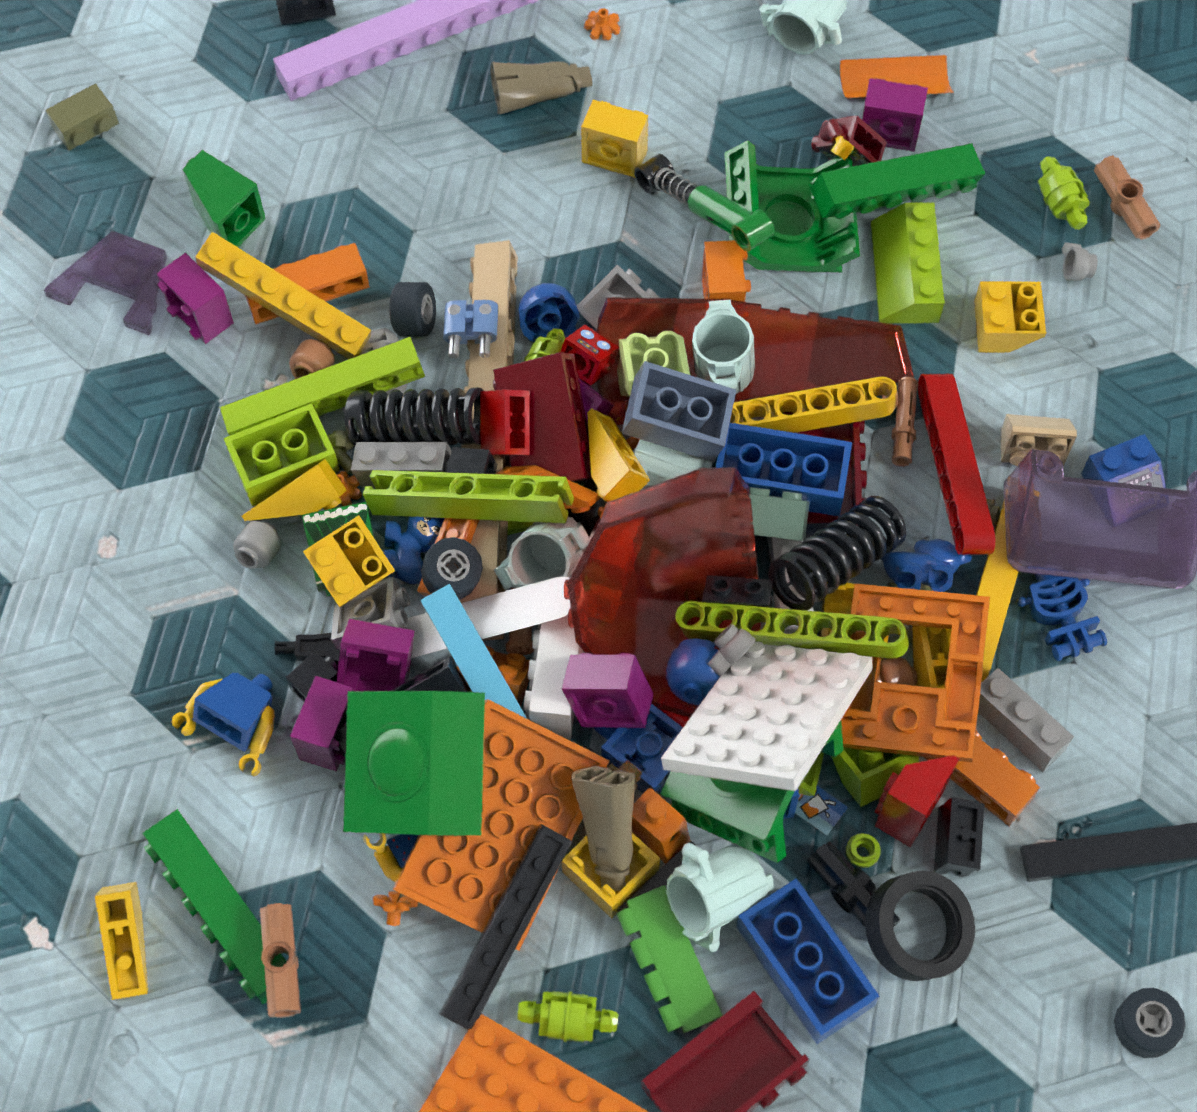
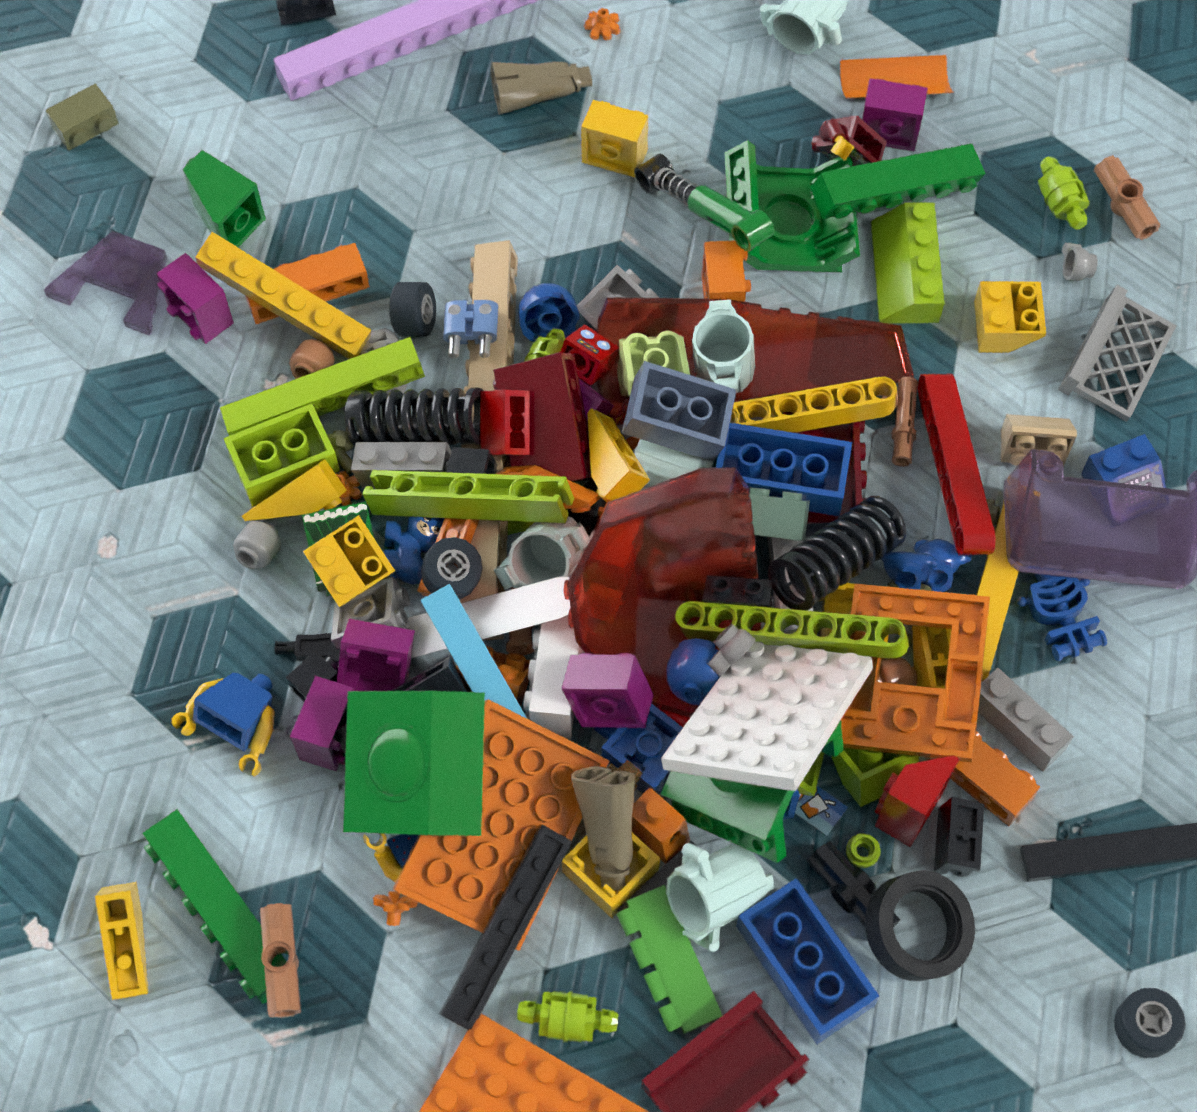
none -> light grey fence [1058,285,1177,422]

